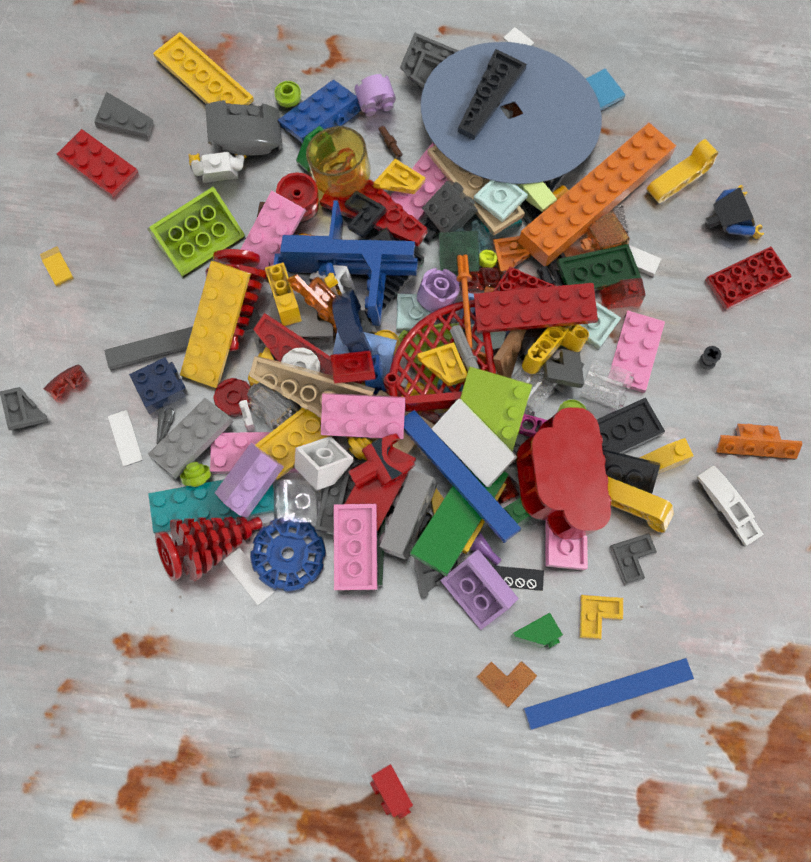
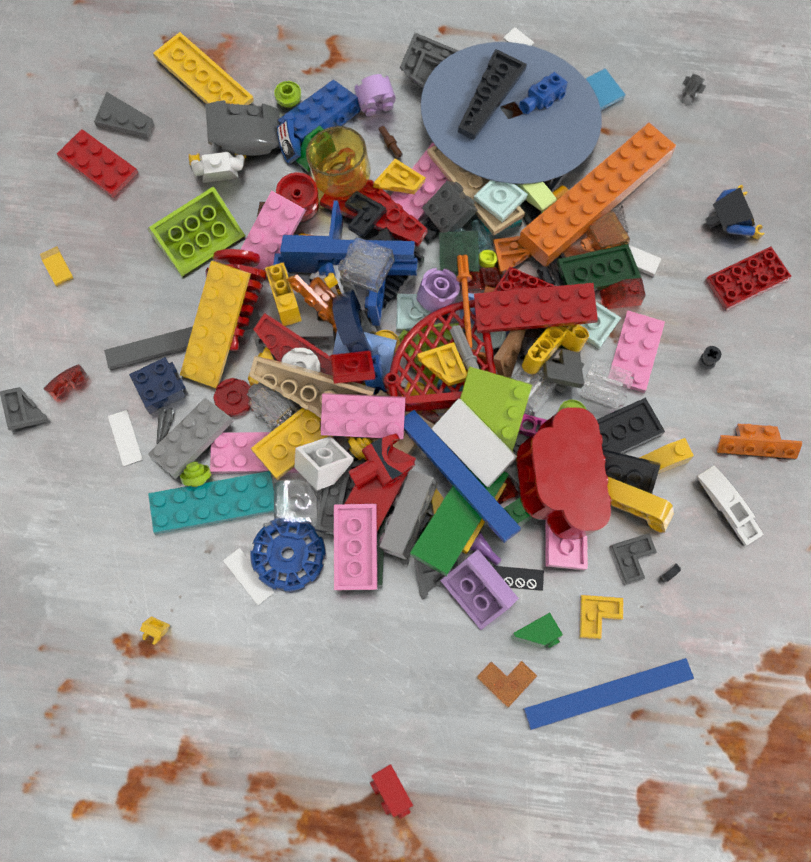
red plant [155,516,263,582] -> none
lavender slope [215,443,284,517] -> none
white tile [239,400,256,432] -> none
yellow beam [646,139,719,203] -> none
none -> yellow tile [140,616,170,645]
none -> slope [277,119,301,164]
none -> clear brick [338,237,395,293]
none -> blue brick [519,72,568,114]
none -> black tile [660,563,681,582]
none -> dark grey gear [682,73,706,96]

